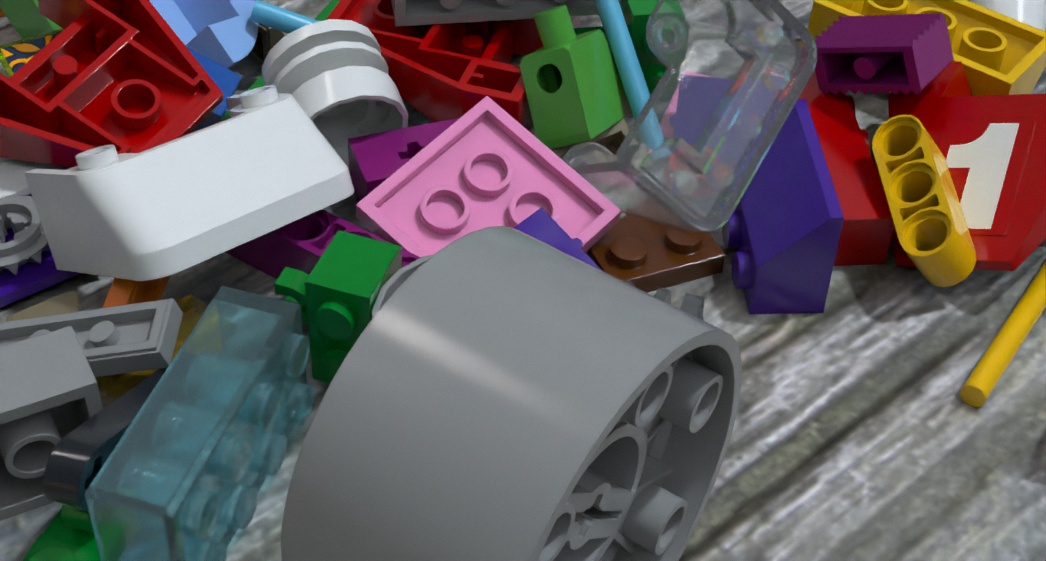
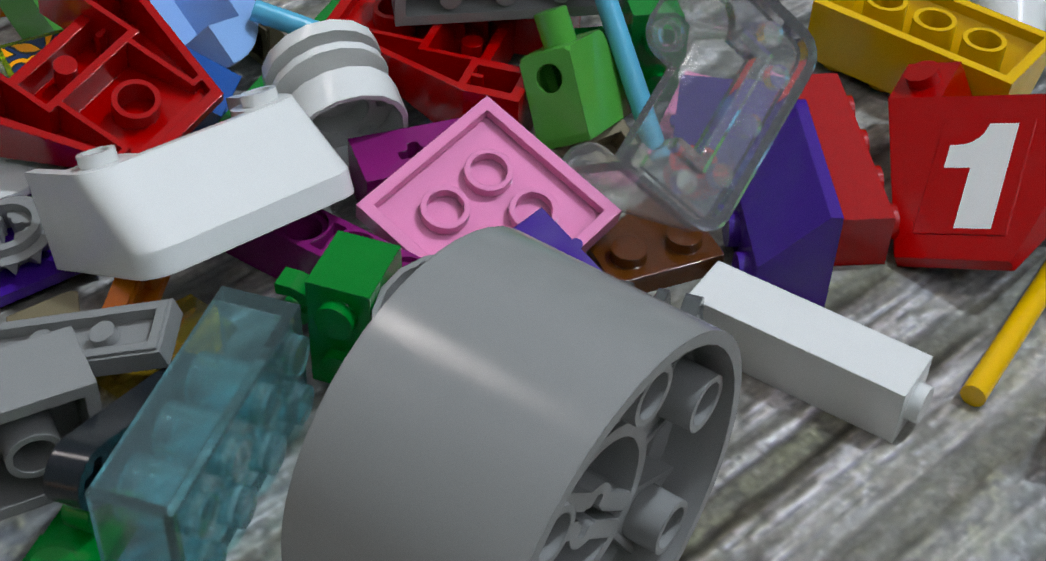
magenta brick [809,13,954,95] -> none
yellow beam [872,115,976,287] -> none
none -> white brick [689,260,934,443]

